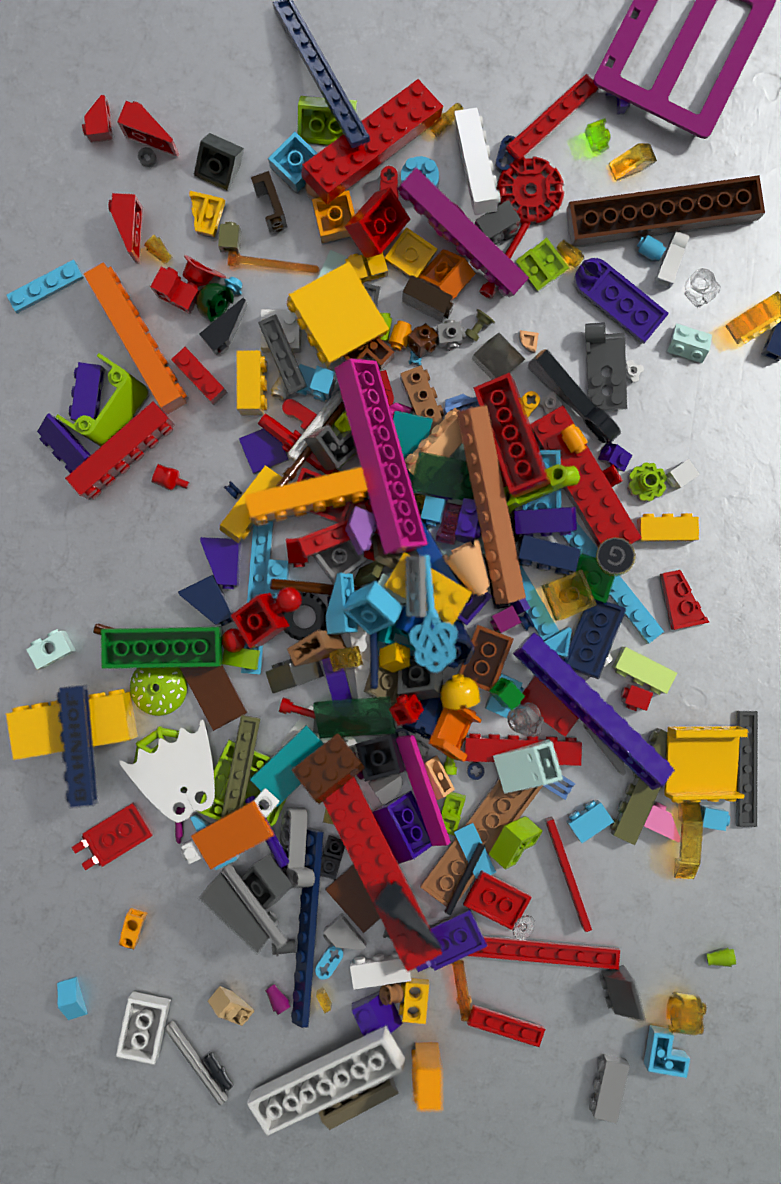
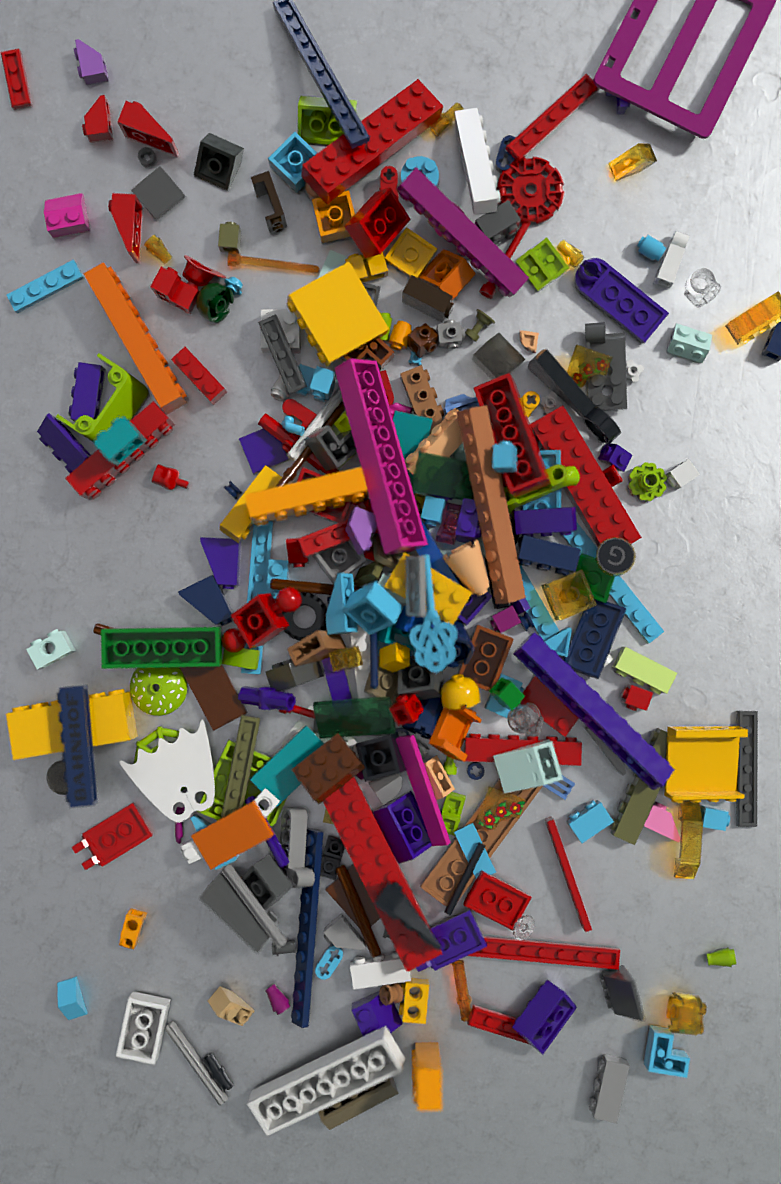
yellow wing [189,191,226,237] -> none
black slope [199,297,248,355] -> none
yellow brick [237,351,268,416] -> none
clear yellow tile [316,987,332,1013] -> none
lime panel [489,816,543,870] -> none
light orange brick [561,424,588,454] -> none
reddish brown brick [566,175,765,246] -> none
clear neon green brick [585,118,611,153] -> none
yellow brick [637,513,699,542] -> none
red wing [660,570,710,630] -> none
none -> red tile [0,48,32,110]
none -> dark pink slope [44,193,90,238]
none -> clear smoke piece [46,760,68,795]
none -> medium lavender slope [74,39,109,85]
none -> teal brick [93,416,147,466]
none -> dark grey tile [131,166,185,221]
none -> dark purple piece [238,686,296,711]
none -> medium azure arm [281,416,305,436]
none -> reddish brown axle [336,865,381,958]
none -> clear yellow tile [476,786,526,830]
none -> medium azure brick [493,441,517,473]
none -> dark purple slope [512,980,577,1055]
none -> clear yellow tile [567,345,613,388]

